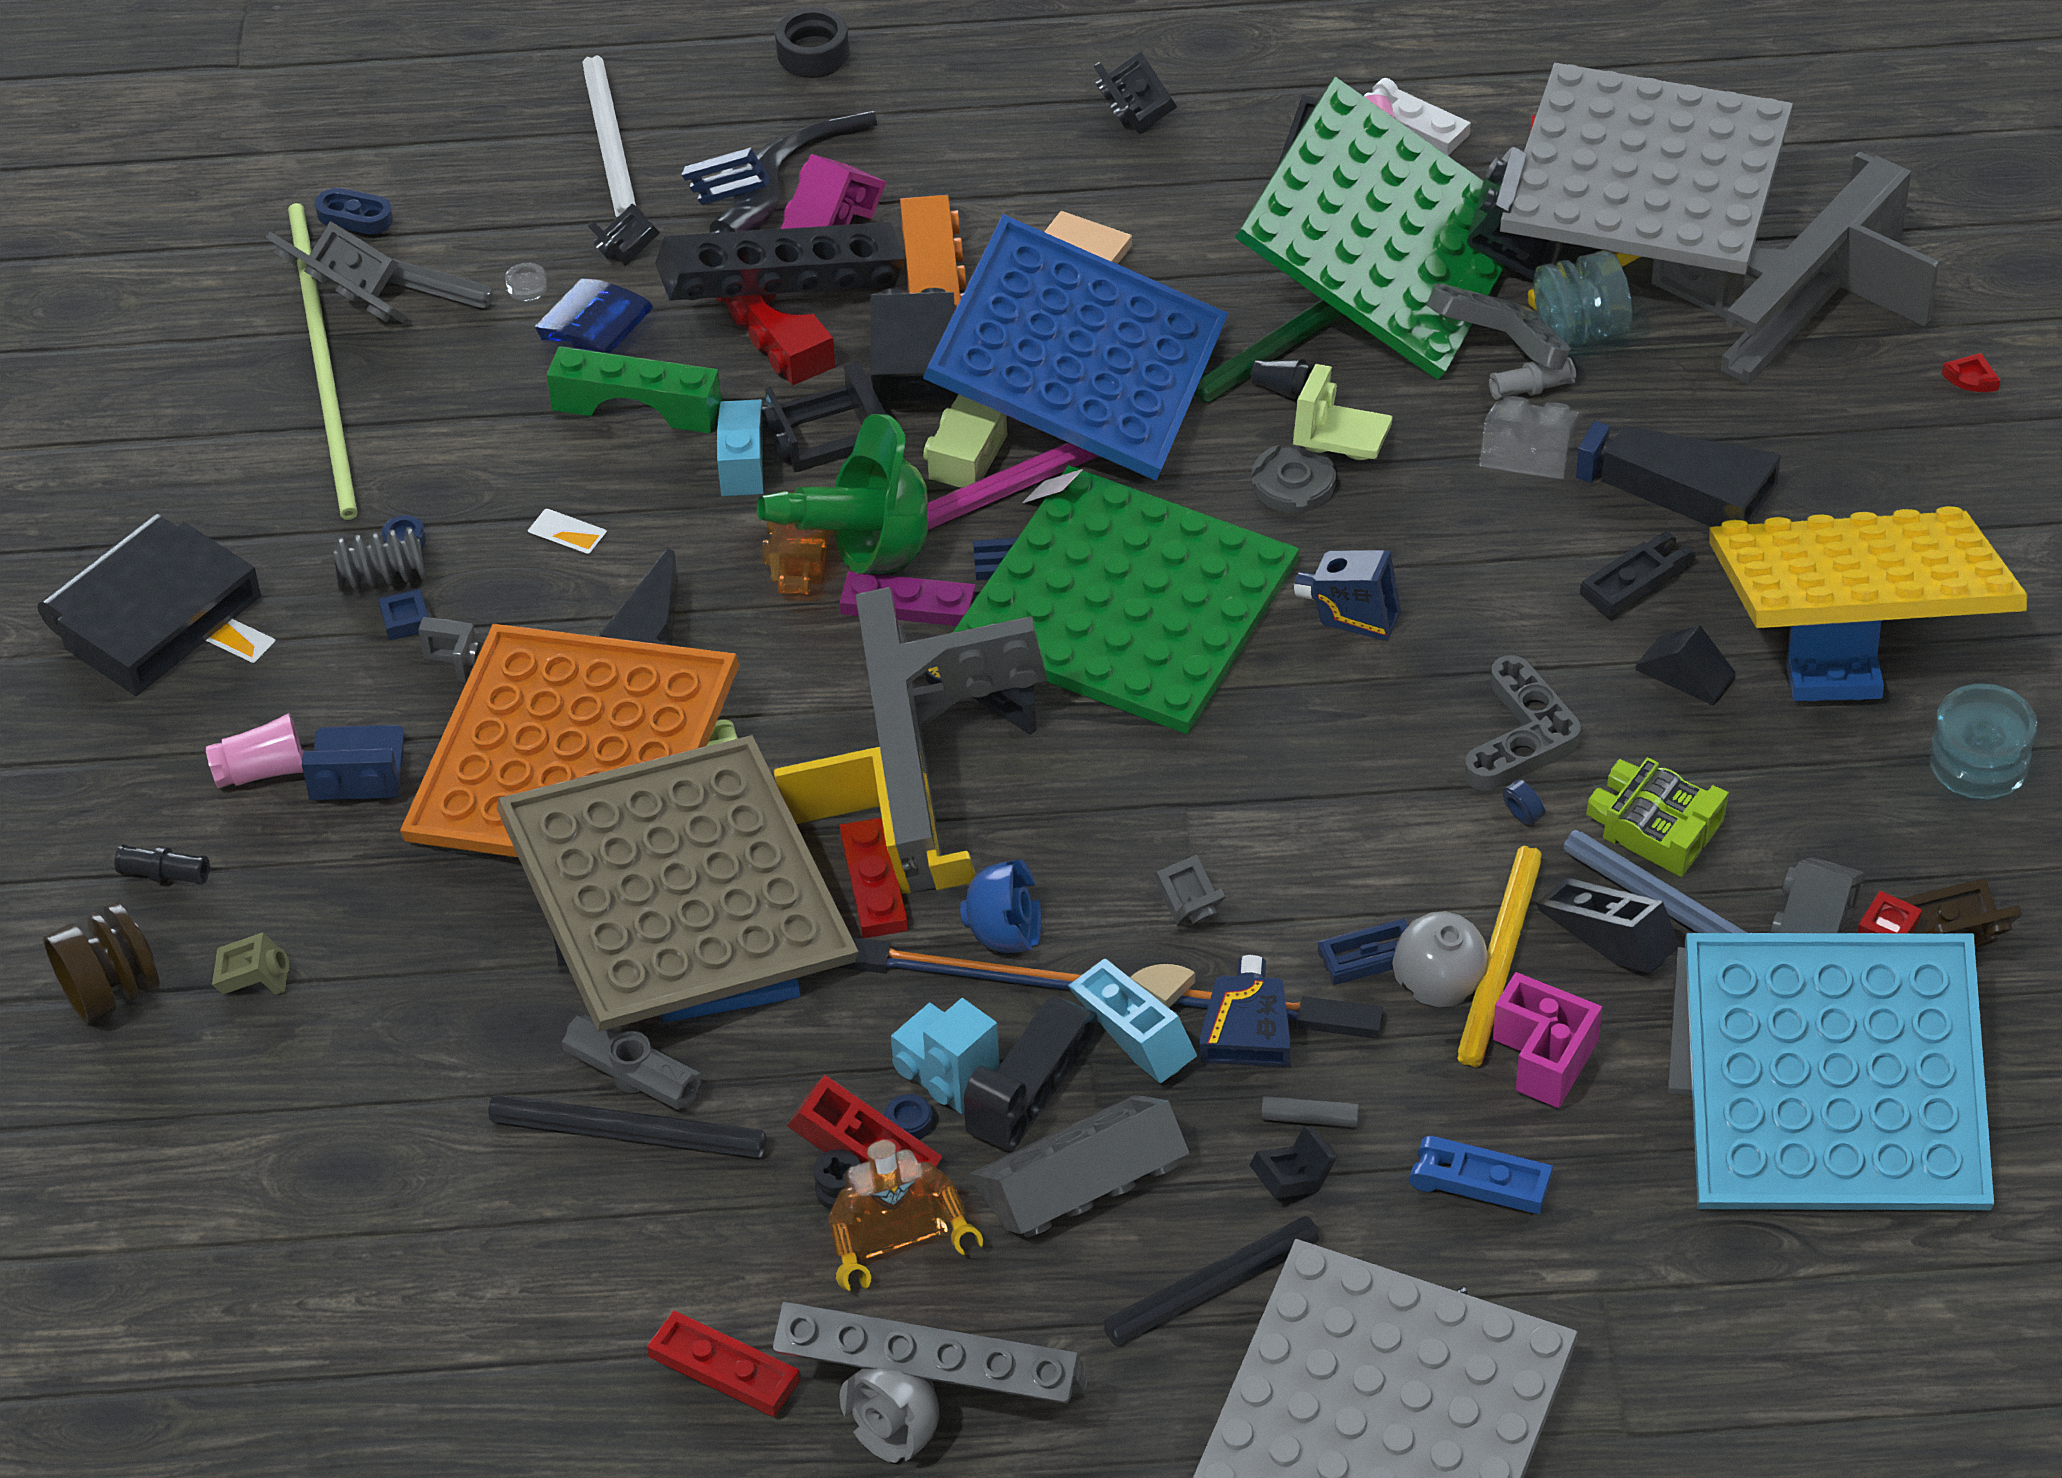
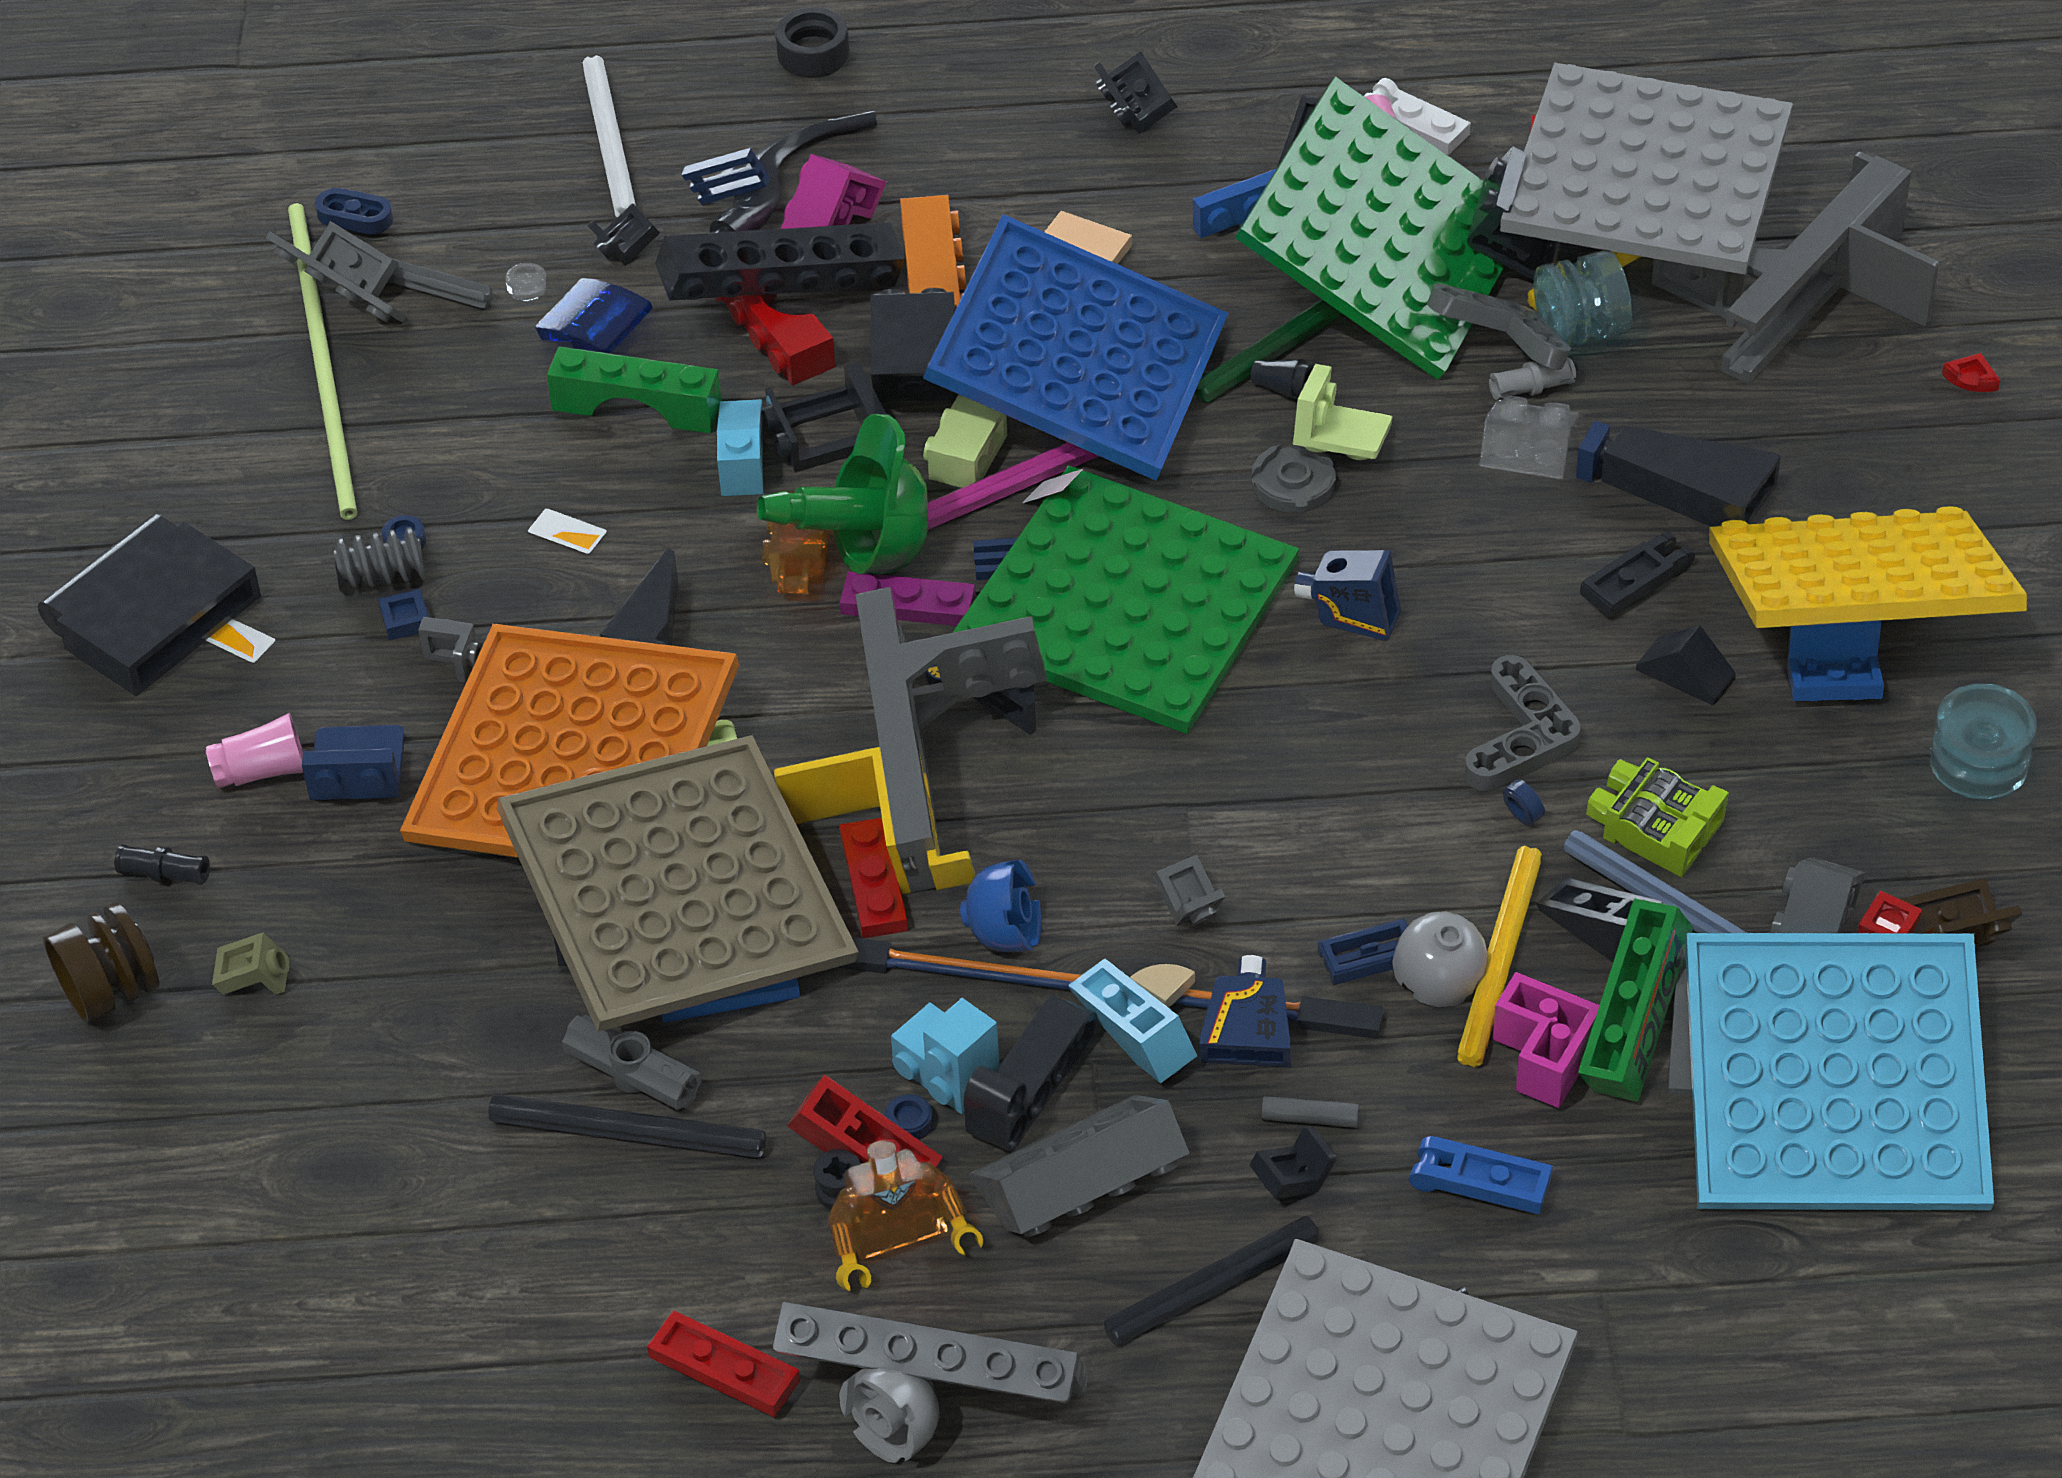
none -> blue plate [1193,169,1276,238]
none -> green brick [1578,898,1693,1102]

